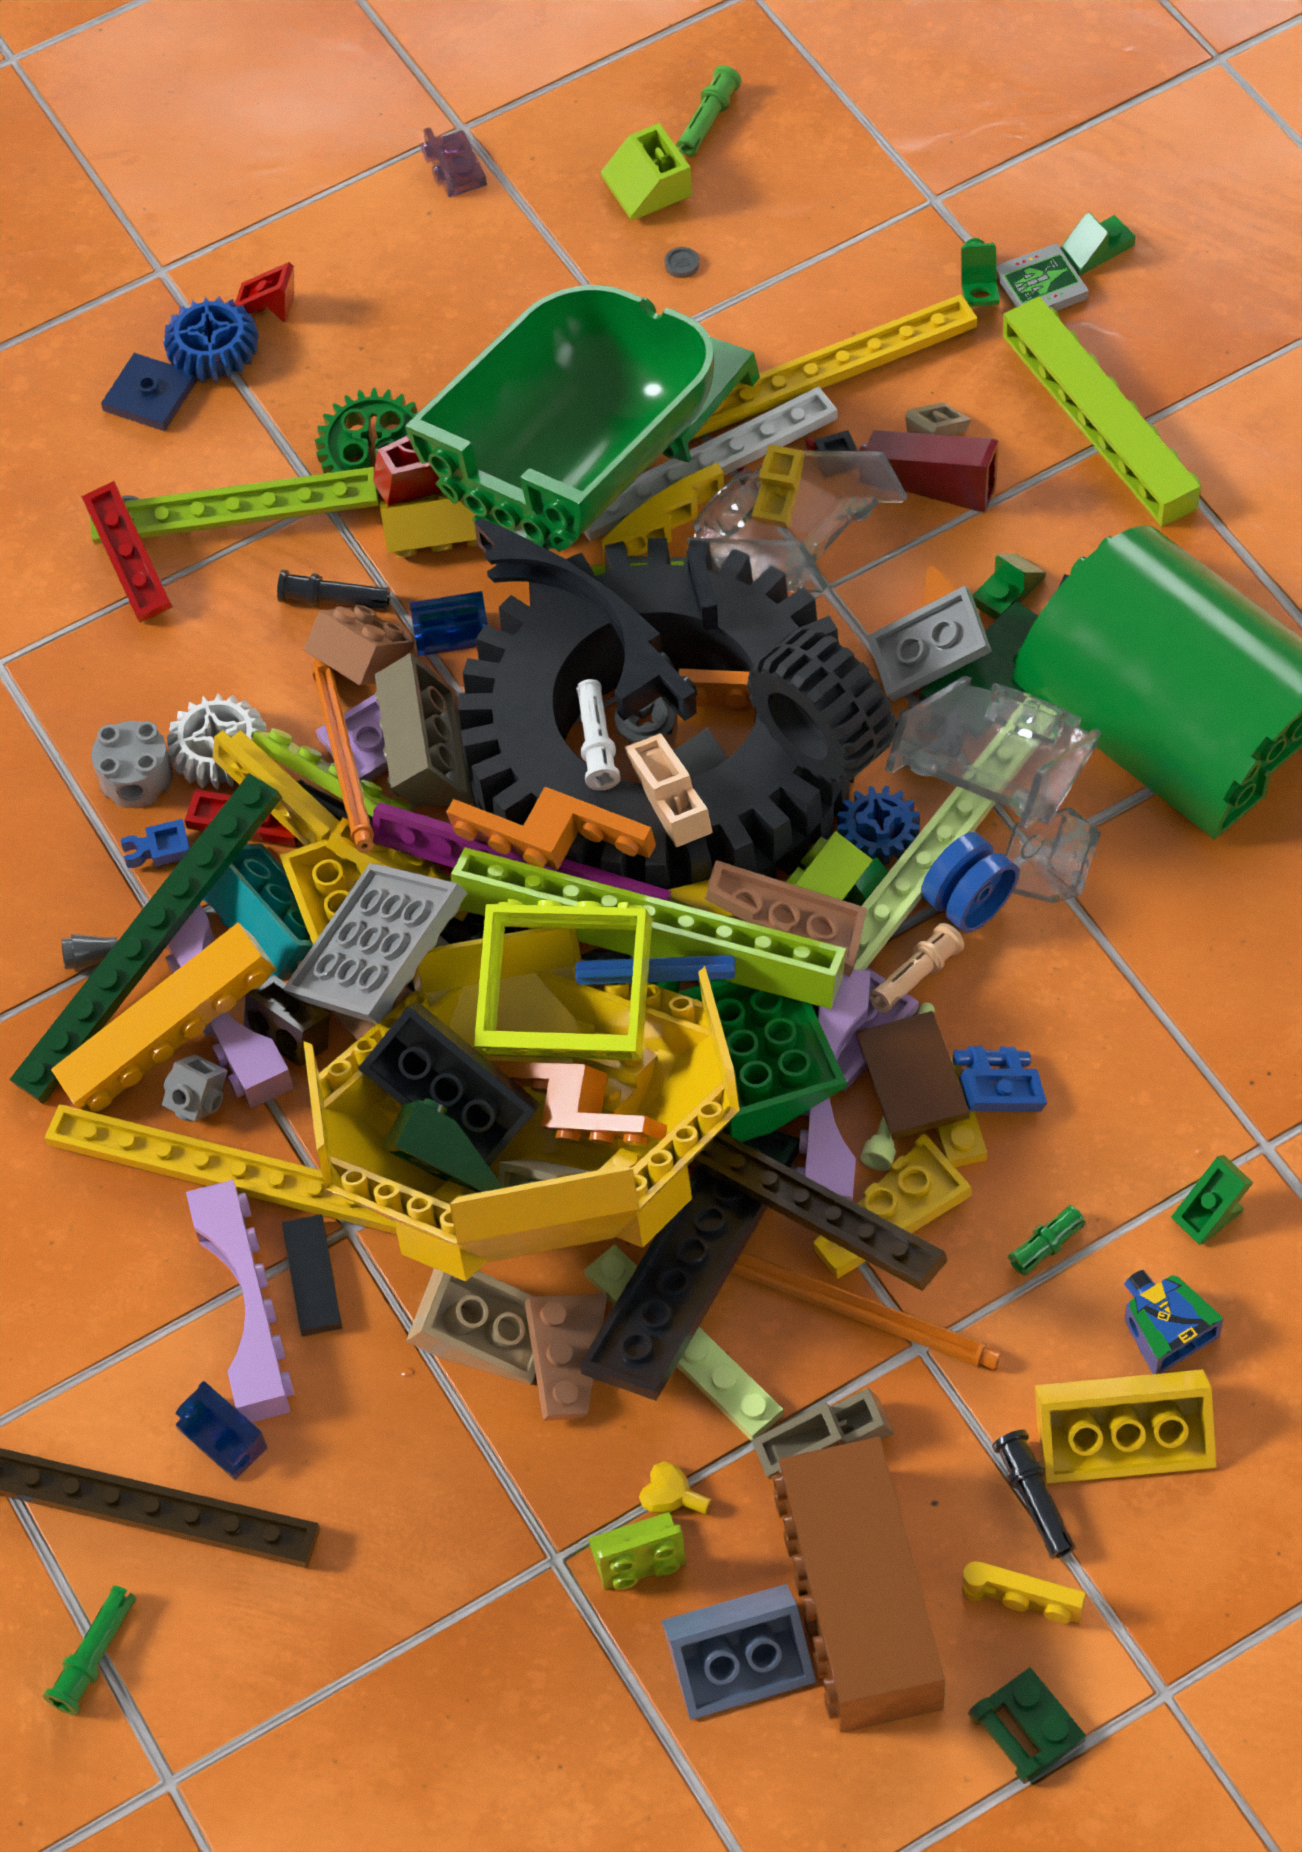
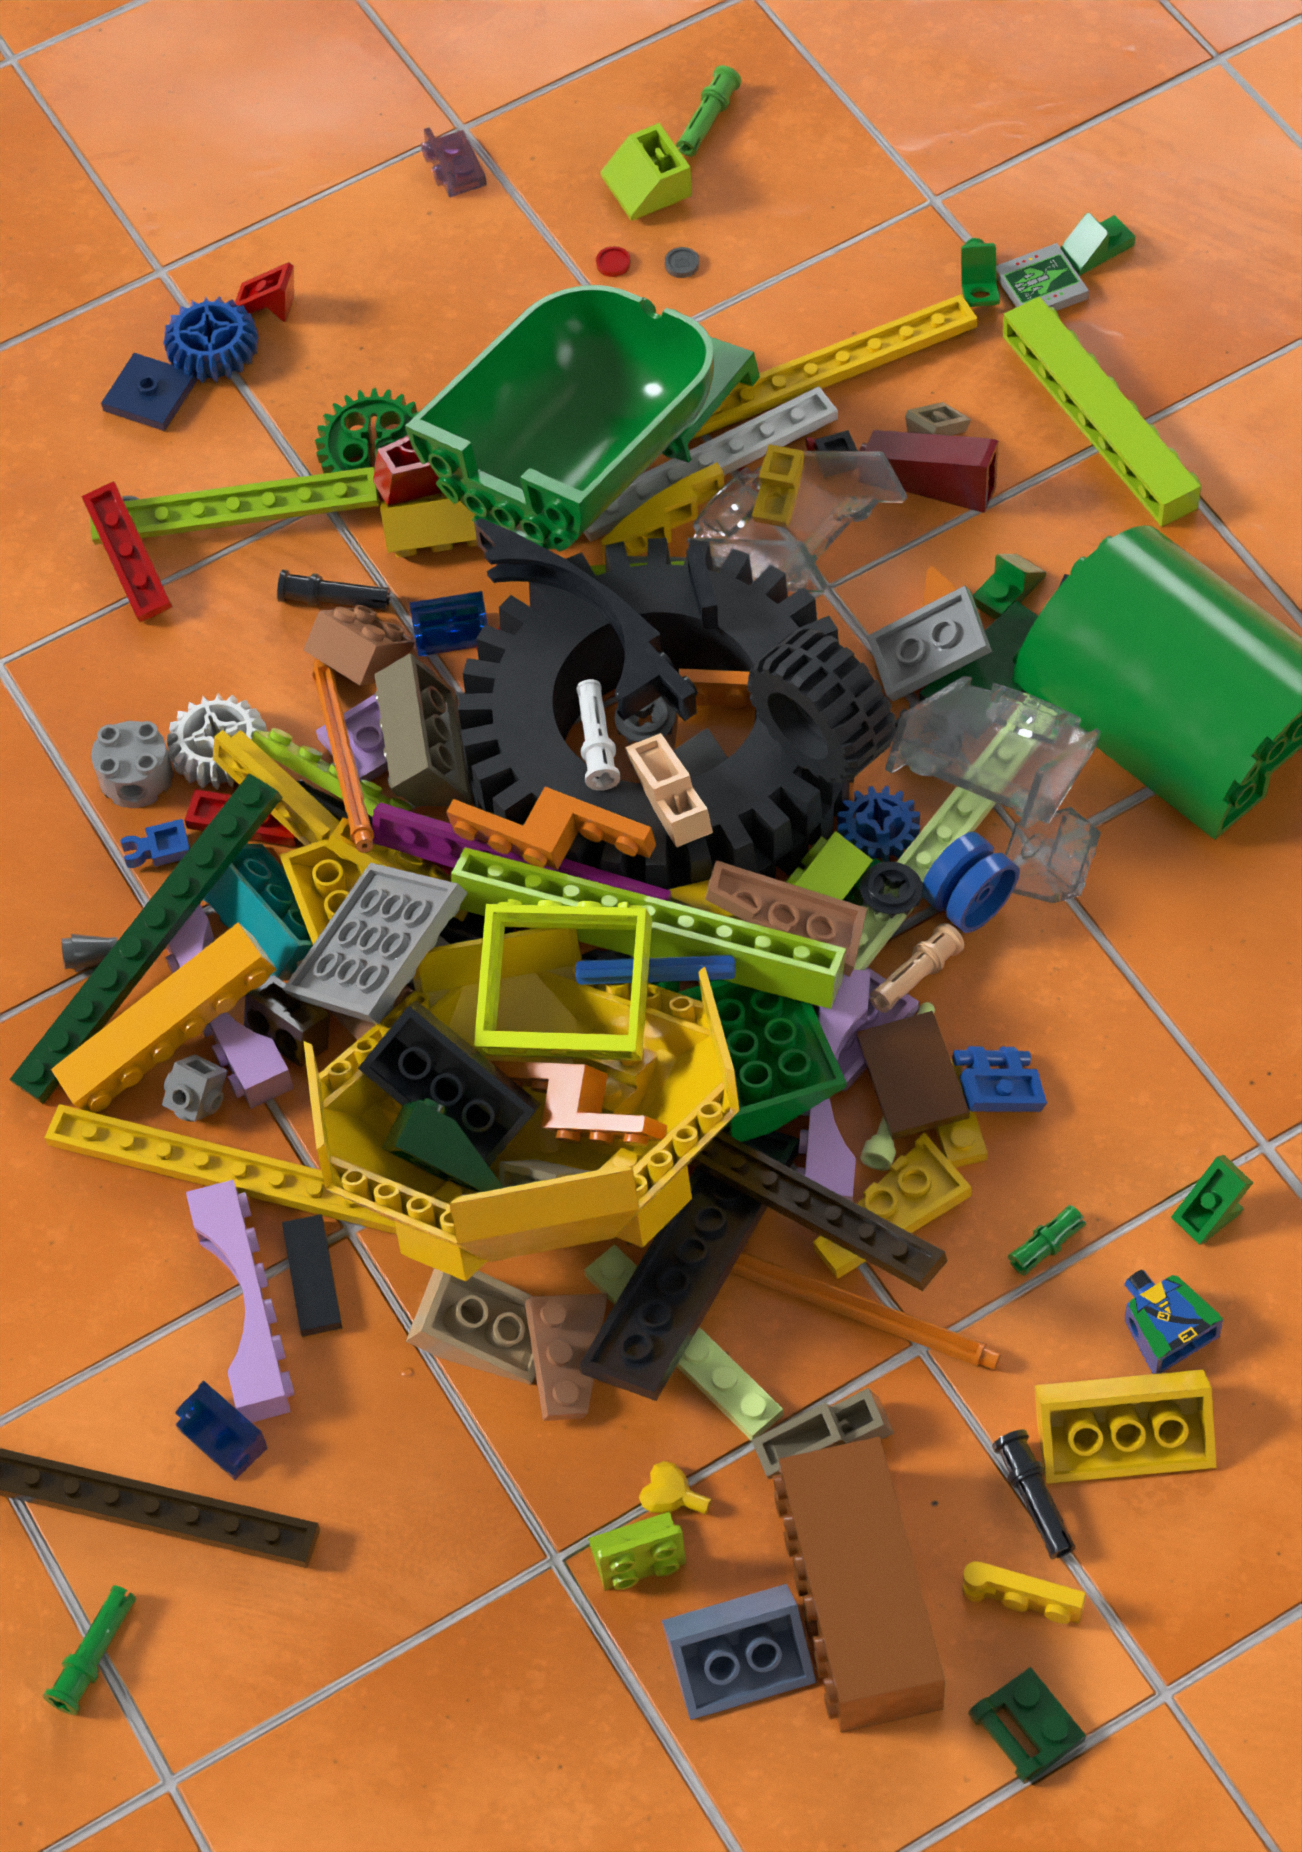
none -> red piece [596,246,631,277]
none -> black gear [859,862,923,919]

